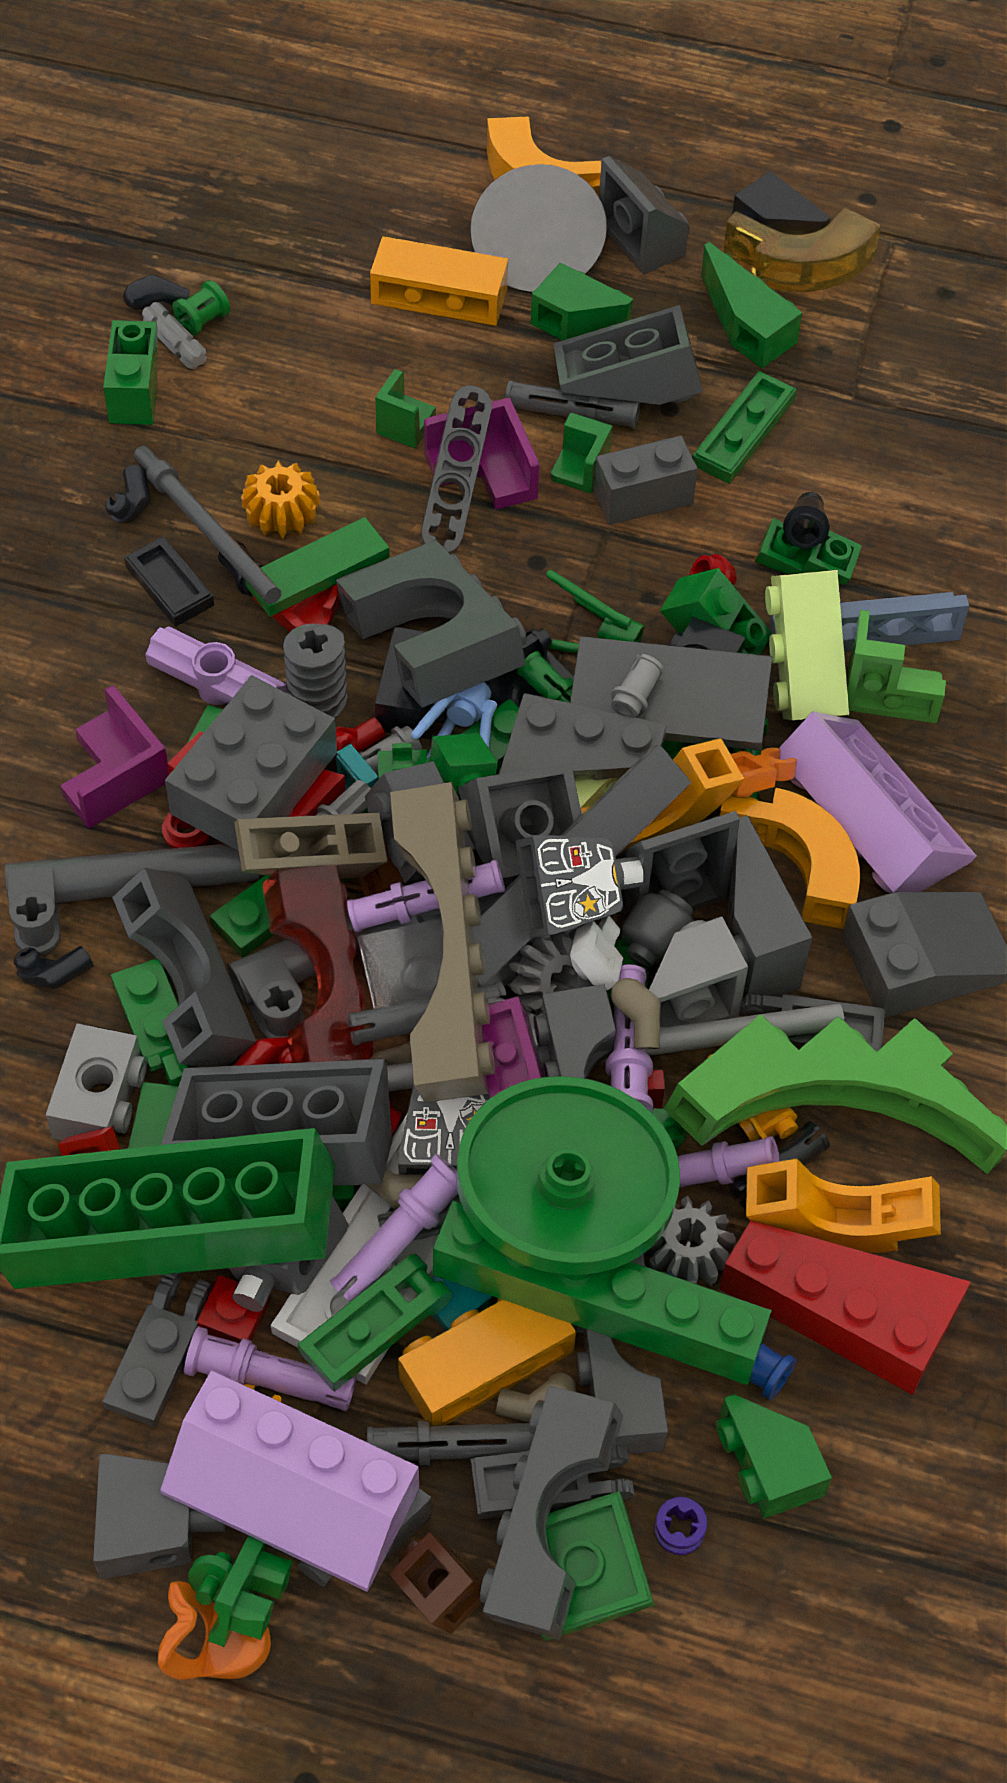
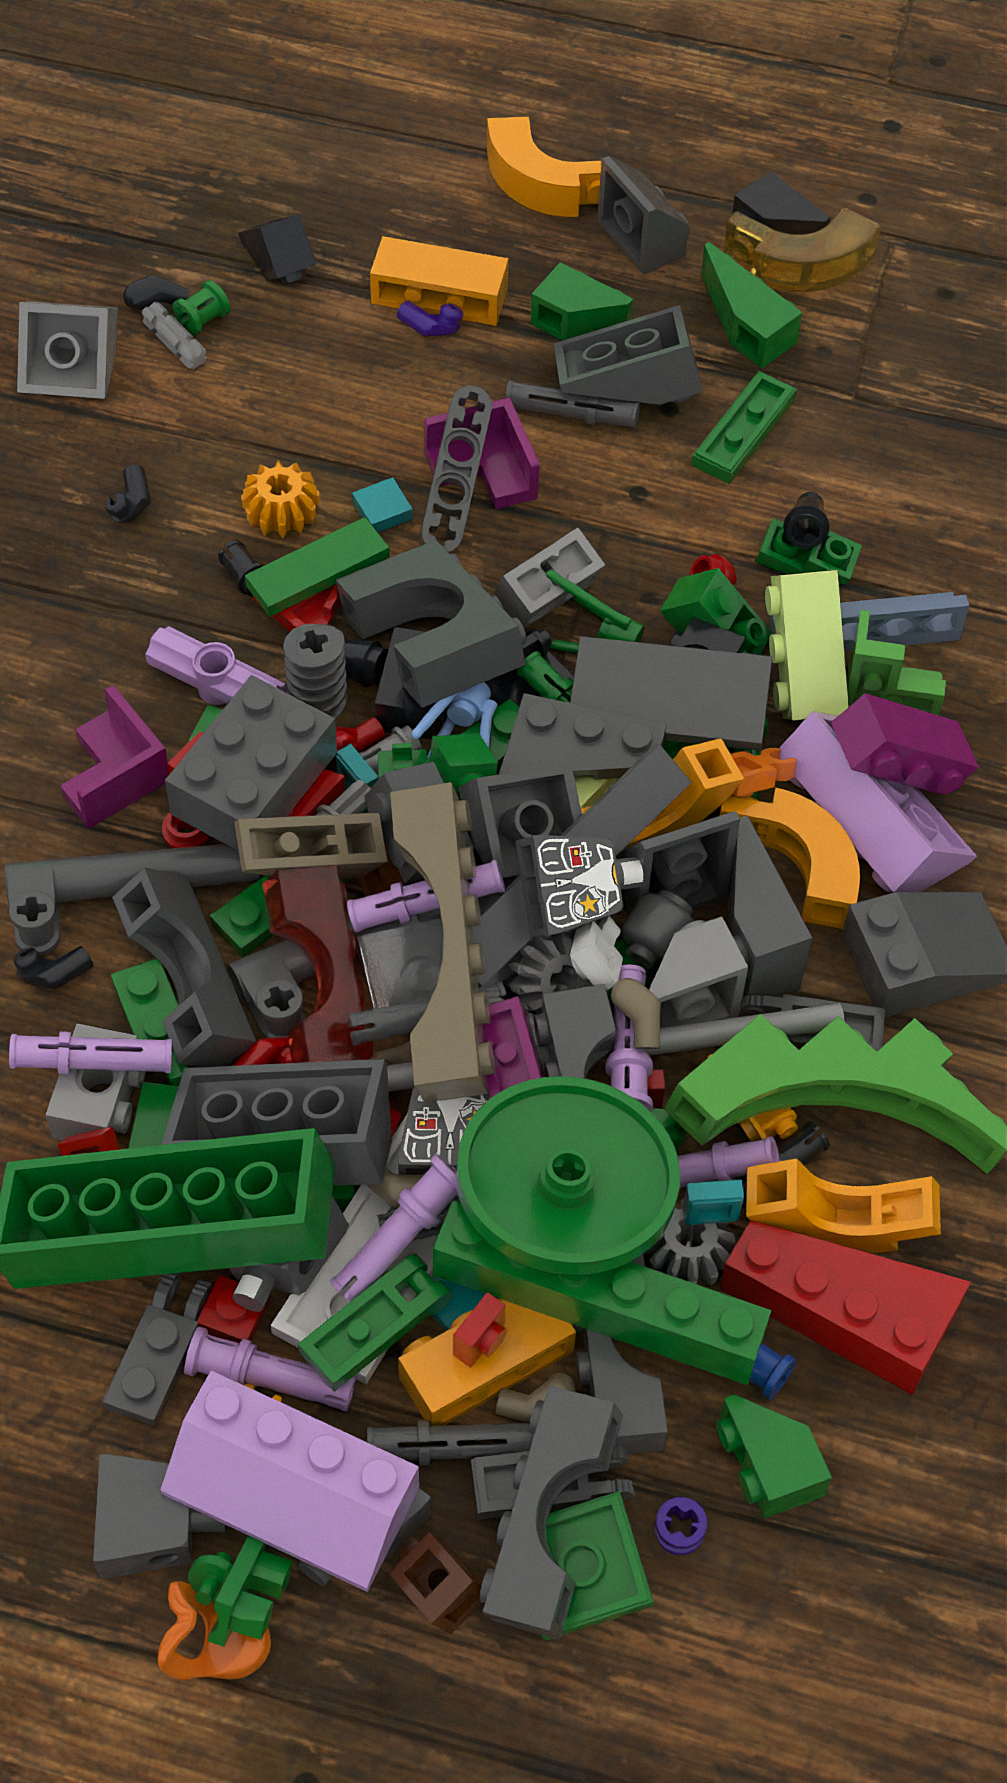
green slope [103,320,157,425] -> none
black tile [124,536,215,627] -> none
dark grey bar [134,446,281,604] -> none
green panel [375,369,436,449] -> none
flat silver sticker [471,164,607,292] -> none
green panel [551,412,612,493] -> none
dark grey brick [593,435,697,525] -> none
light grey pin [611,654,664,718] -> none
none -> lavender pin [9,1031,172,1074]
none -> light grey slope [17,301,118,399]
none -> black slope [238,214,316,285]
none -> black cone [344,640,389,687]
none -> teal tile [352,477,413,532]
none -> dark purple arm [397,300,463,337]
none -> red plate [453,1292,507,1368]
none -> light grey brick [494,528,605,629]
none -> teal tile [683,1180,744,1225]
none -> magenta brick [831,693,979,795]

